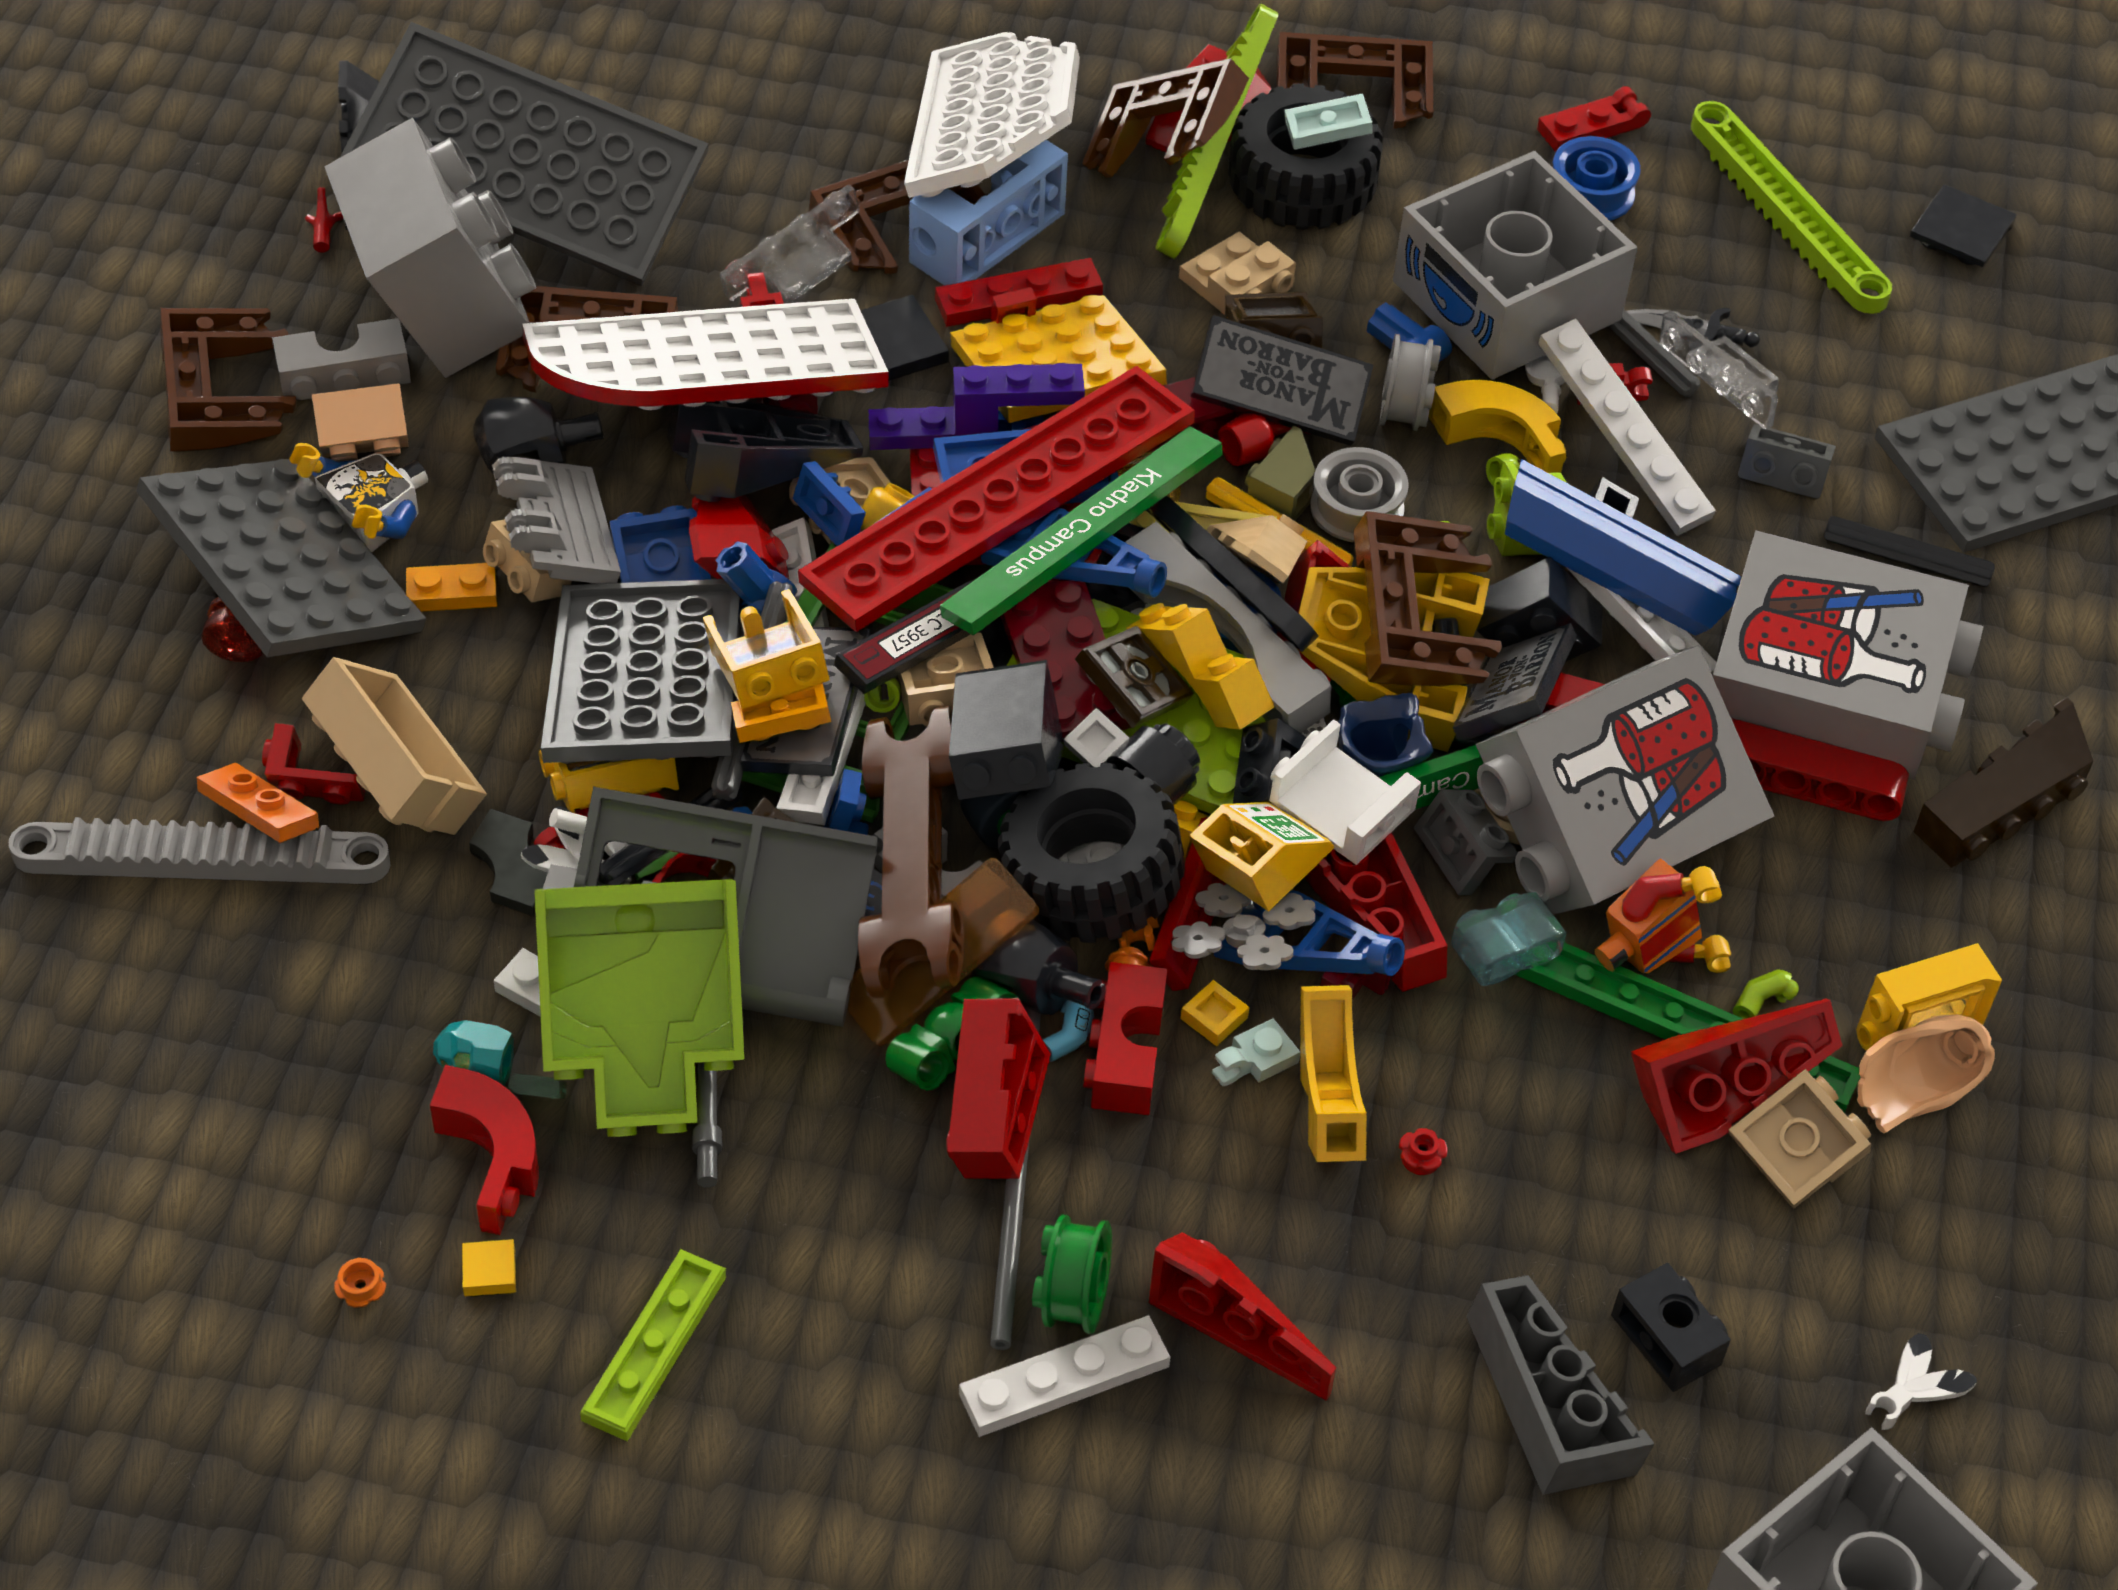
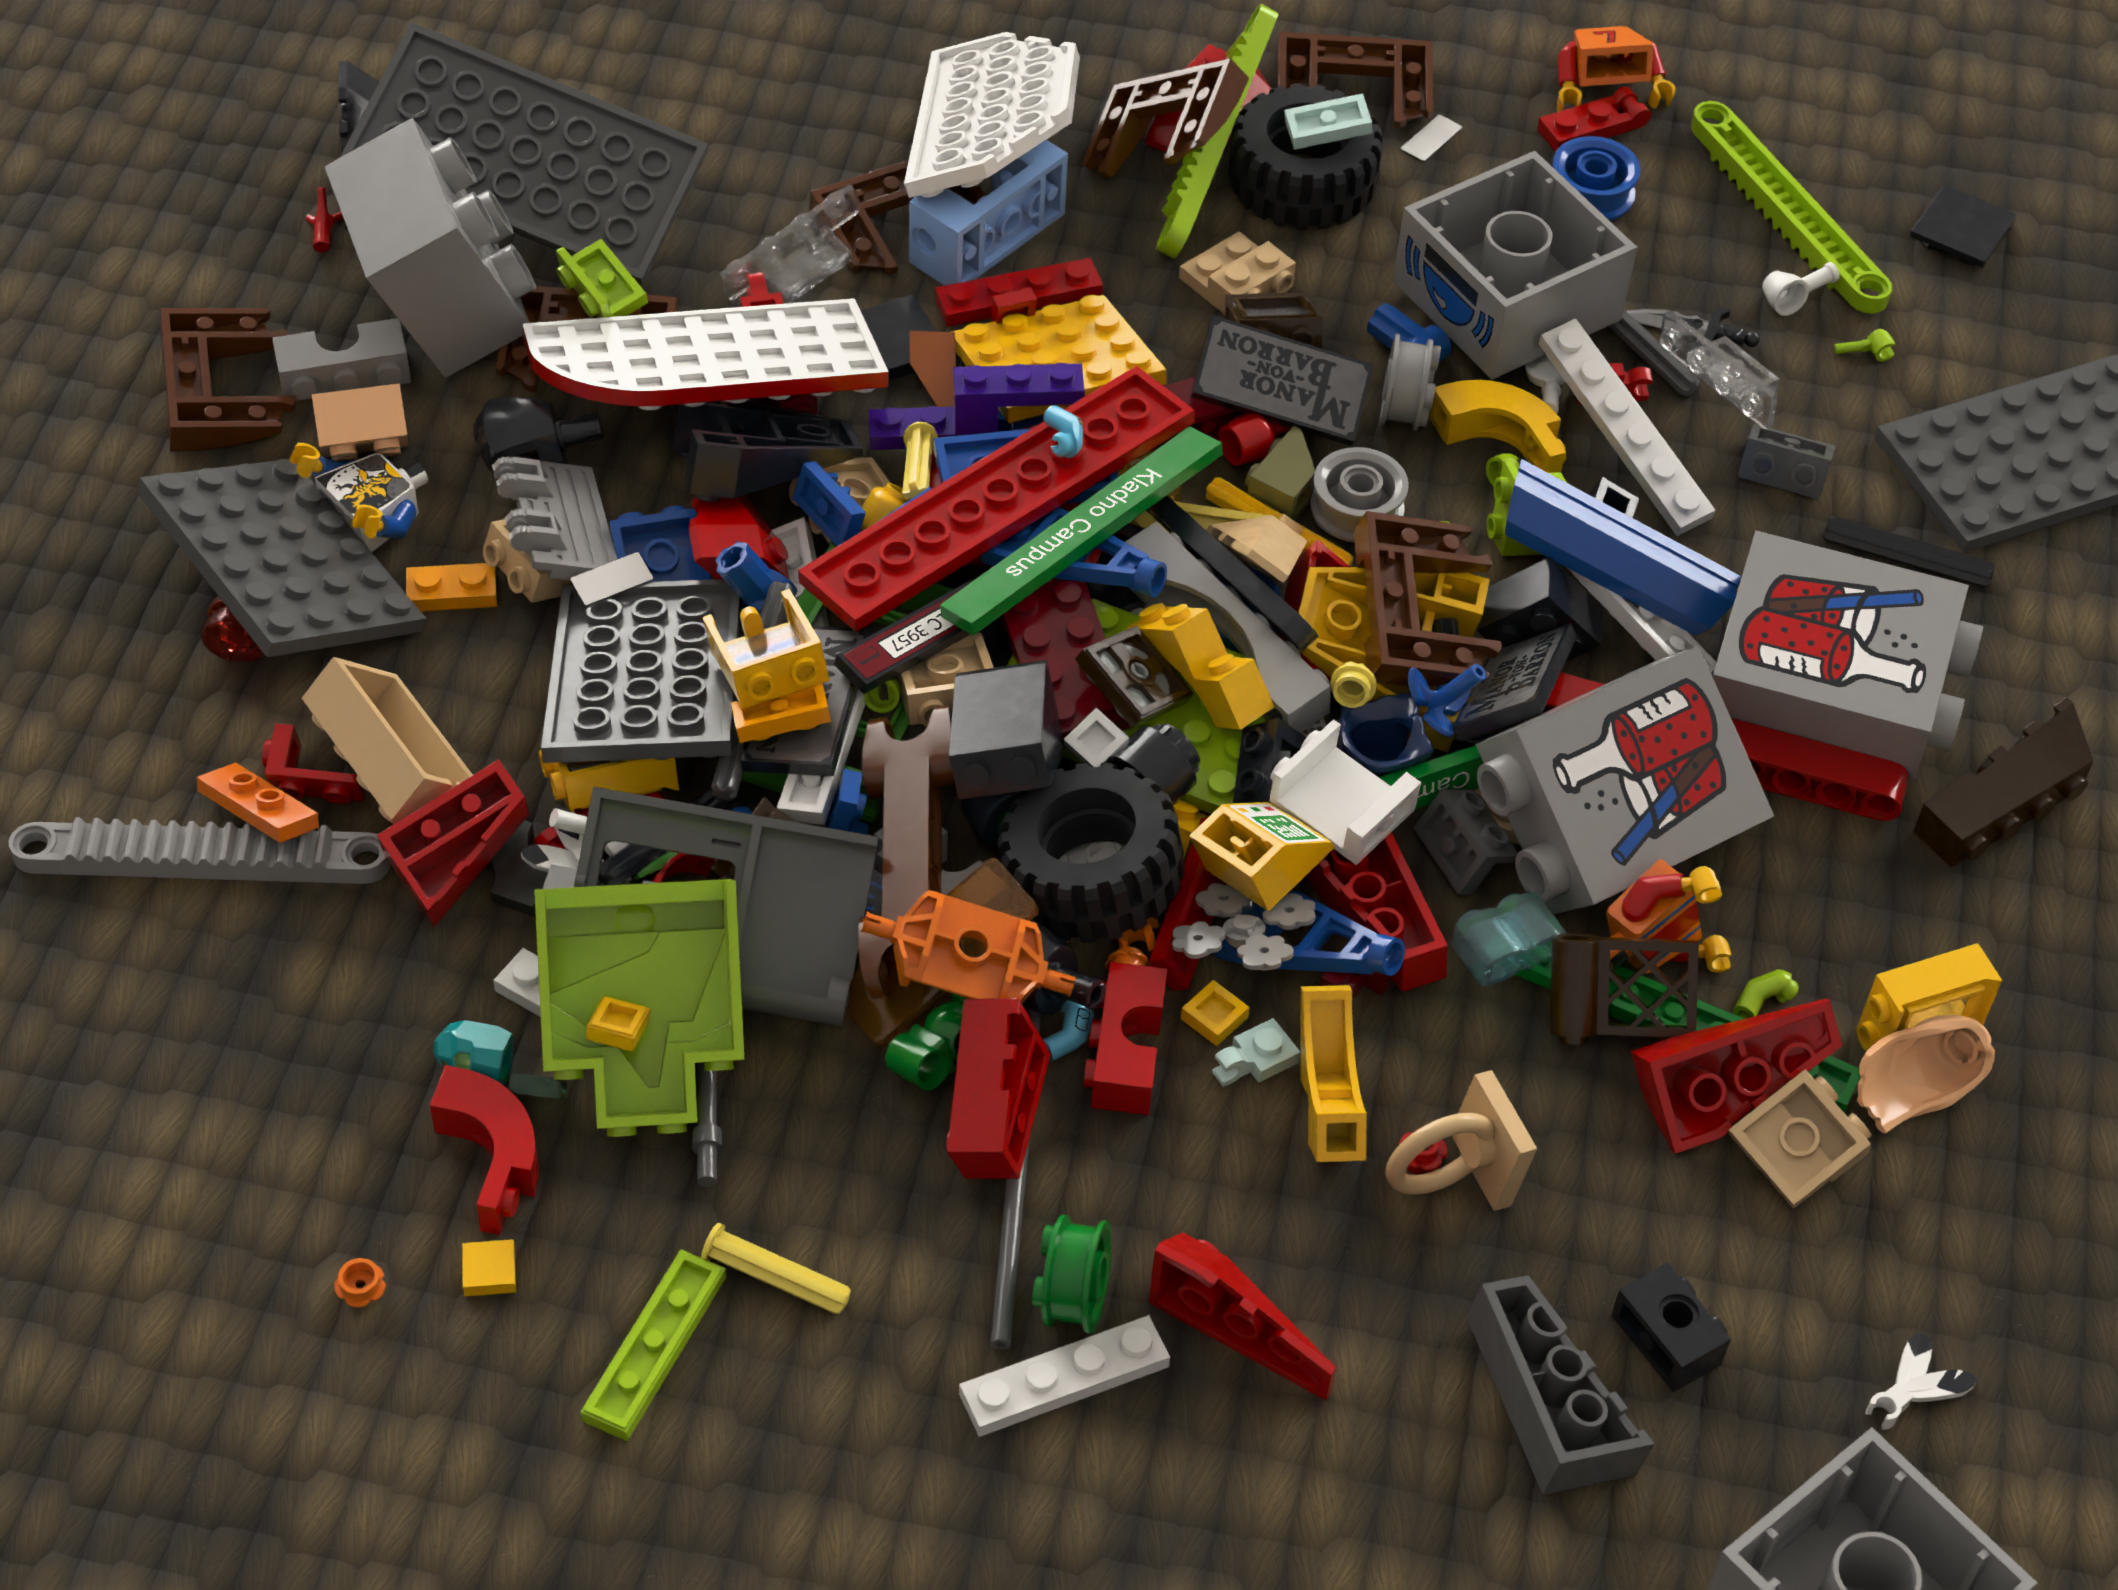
none -> red wedge [377,759,529,927]
none -> lime bracket [556,239,649,318]
none -> white sticker [570,552,653,605]
none -> yellow tile [586,996,651,1052]
none -> light yellow axle [701,1223,851,1314]
none -> orange plate [861,890,1076,1003]
none -> light yellow axle [902,422,938,499]
none -> dark orange sticker [909,331,956,407]
none -> medium azure arm [1044,405,1083,458]
none -> light yellow plate [1330,661,1377,708]
none -> tan tile [1386,1070,1537,1211]
none -> white sticker [1401,115,1462,161]
none -> blue plant [1408,664,1486,738]
none -> dark brown piece [1550,933,1699,1045]
none -> orange torso [1557,26,1676,112]
none -> white bar [1762,262,1840,316]
none -> lime hand [1834,329,1896,362]

